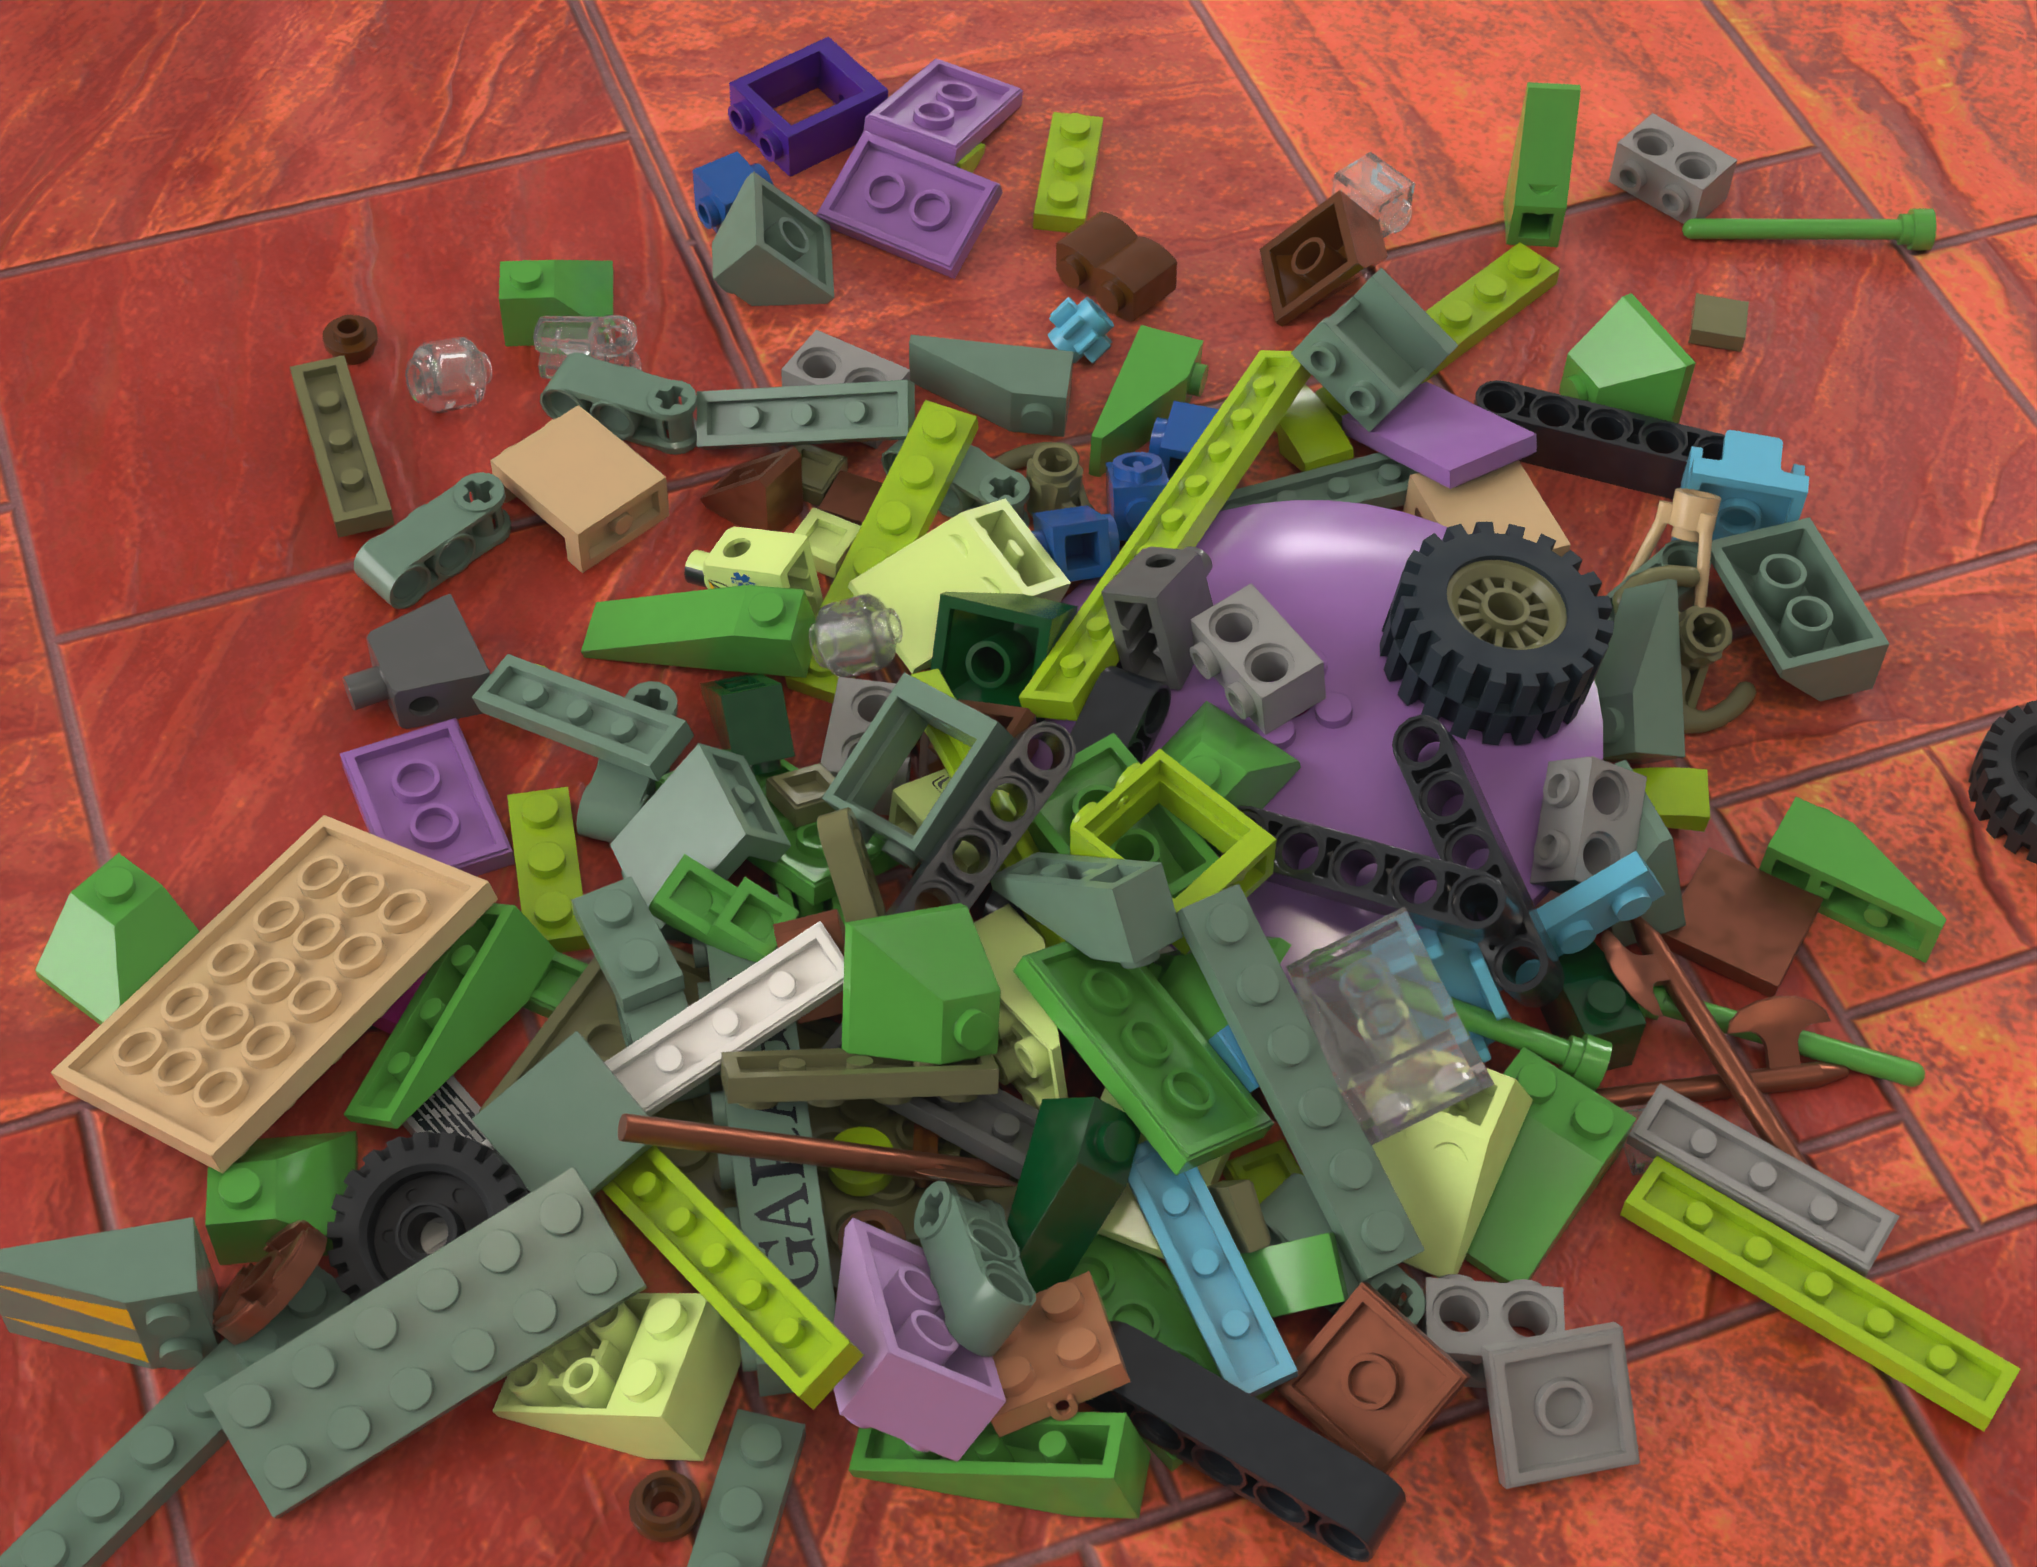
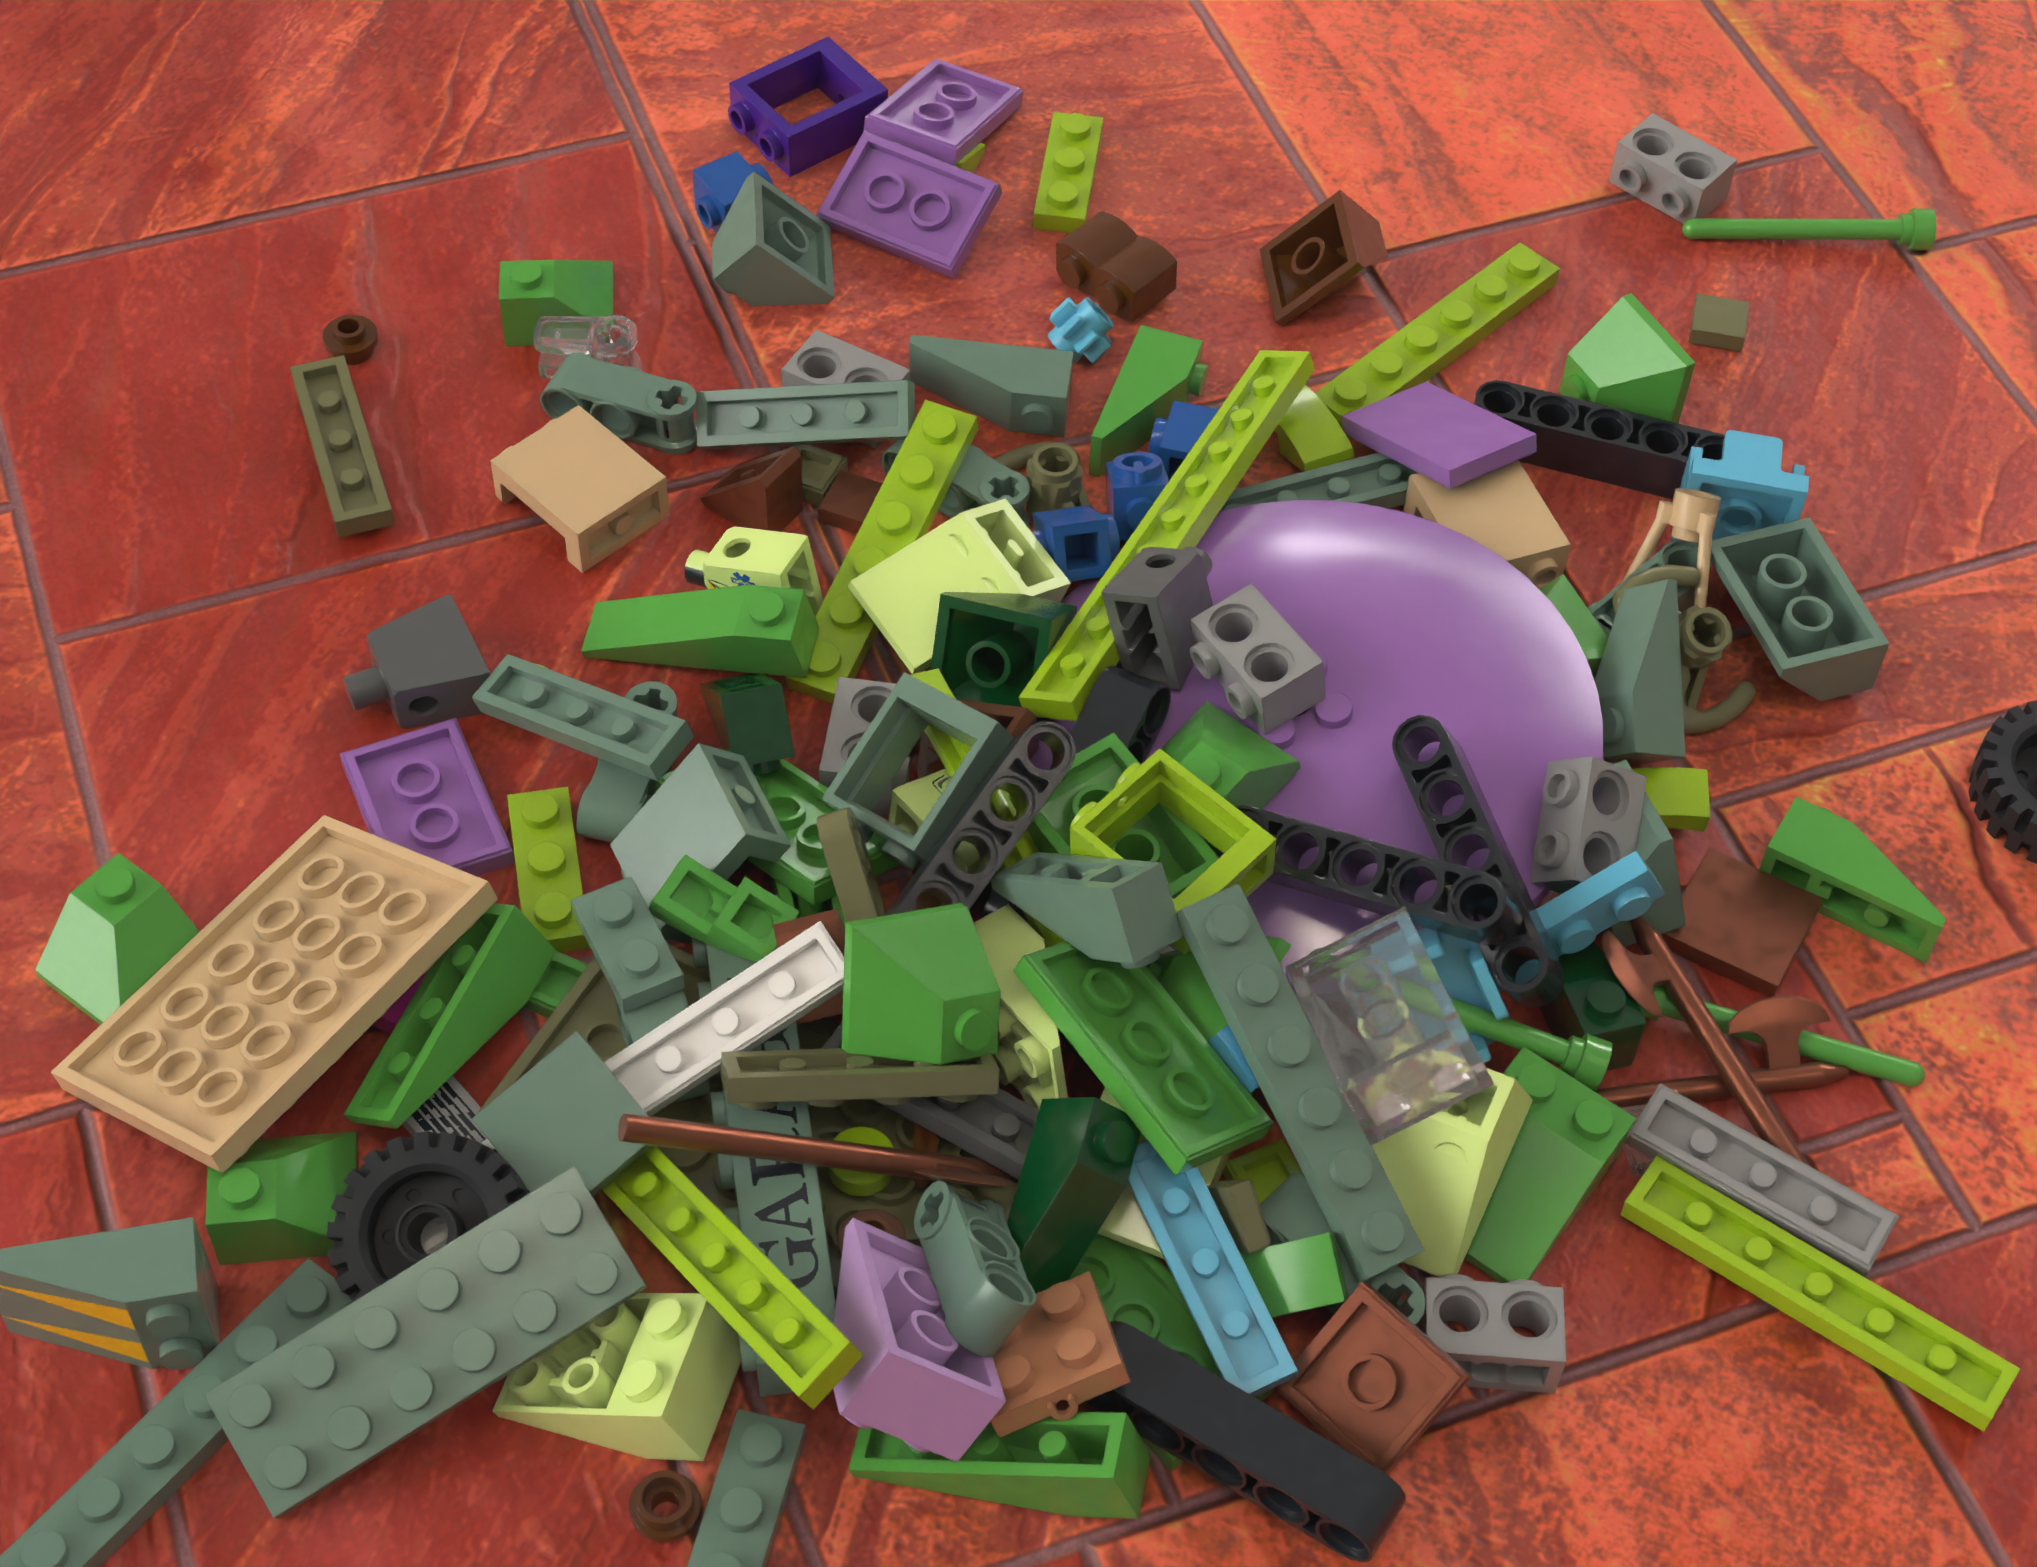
copper tile [212,1220,327,1345] -> none
sand green piece [354,472,512,609] -> none
clear head [405,336,492,413] -> none
olive tile [766,763,836,828] -> none
yellowish green tile [794,507,861,579] -> none
clear head [809,593,903,678] -> none
sand green panel [1291,268,1459,432] -> none
clear brick [1331,152,1415,238] -> none
black wheel [1380,522,1614,745] -> none
light grey tile [1481,1322,1640,1489] -> none
bright green slope [1503,82,1581,247] -> none

